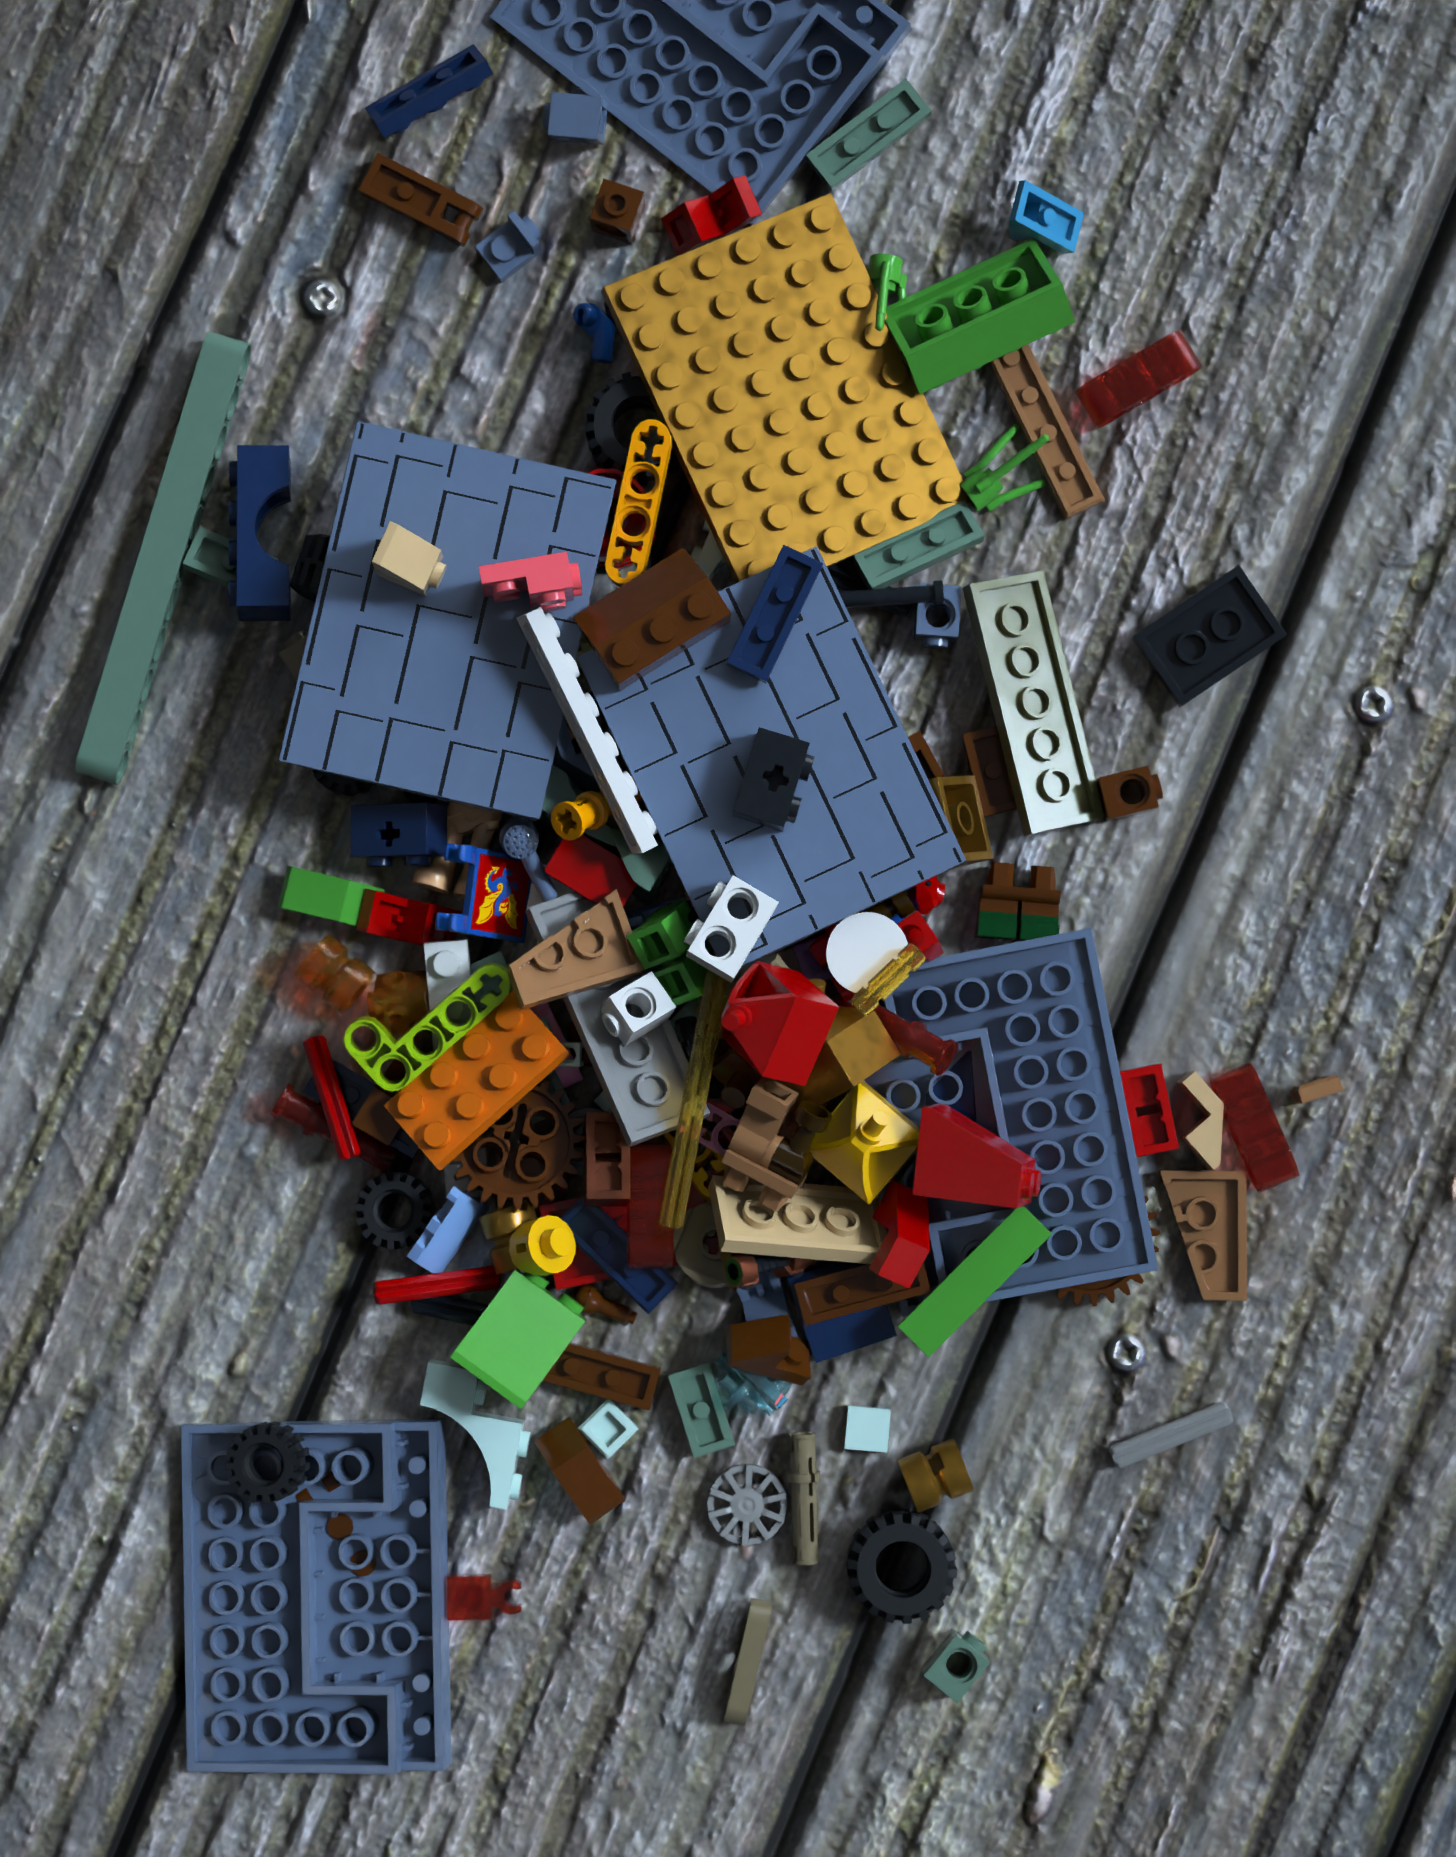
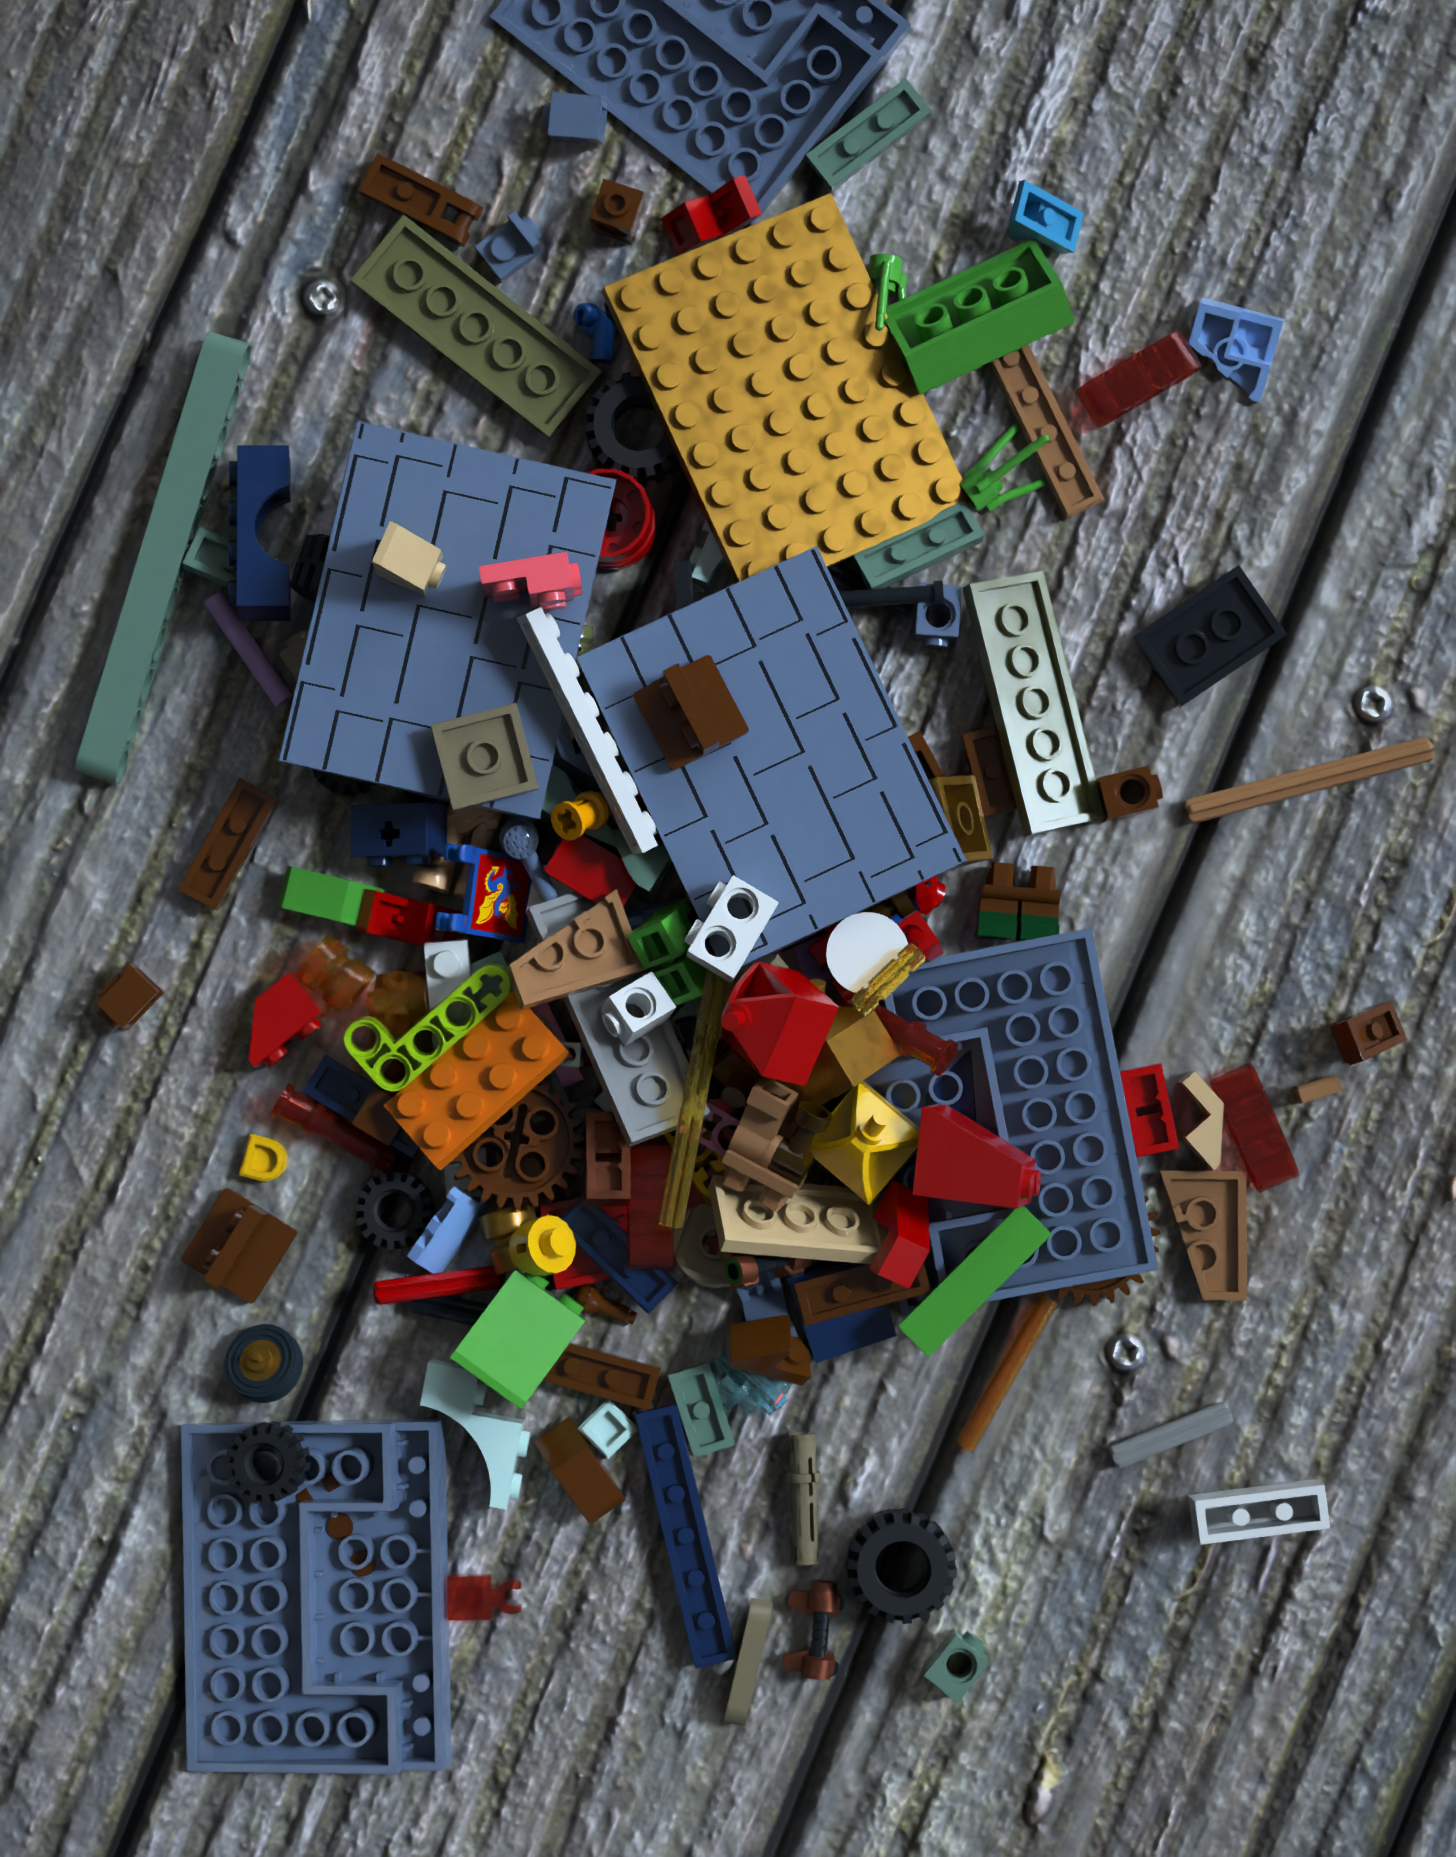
red axle [303,1035,361,1161] -> none
dark blue plate [365,44,493,138] -> none
reddish brown slope [573,547,731,691] -> none
light orange beam [605,419,672,587] -> none
light grey wheel [707,1464,788,1546] -> none
dark blue plate [726,545,823,684] -> none
black brick [732,727,815,832] -> none
light aqua tile [844,1405,891,1453] -> none
pearl gold wheel [897,1438,974,1513] -> none
none -> reddish brown window [95,962,165,1030]
none -> reddish brown plate [178,778,279,911]
none -> reddish brown bracket [181,1188,298,1304]
none -> lavender piece [204,592,293,708]
none -> black wheel [224,1324,303,1403]
none -> yellow tile [239,1133,288,1181]
none -> red slope [249,972,326,1068]
none -> olive plate [351,214,603,440]
none -> dark tan plate [431,703,539,811]
none -> reddish brown bracket [633,655,749,771]
none -> dark blue plate [635,1403,737,1669]
none -> copper piece [783,1580,844,1680]
none -> clear orange piece [955,1293,1059,1452]
none -> medium nougat axle [1185,737,1434,824]
none -> light blue slope [1188,298,1284,403]
none -> white brick [1188,1479,1330,1545]
none -> reddish brown slope [1330,1000,1407,1065]

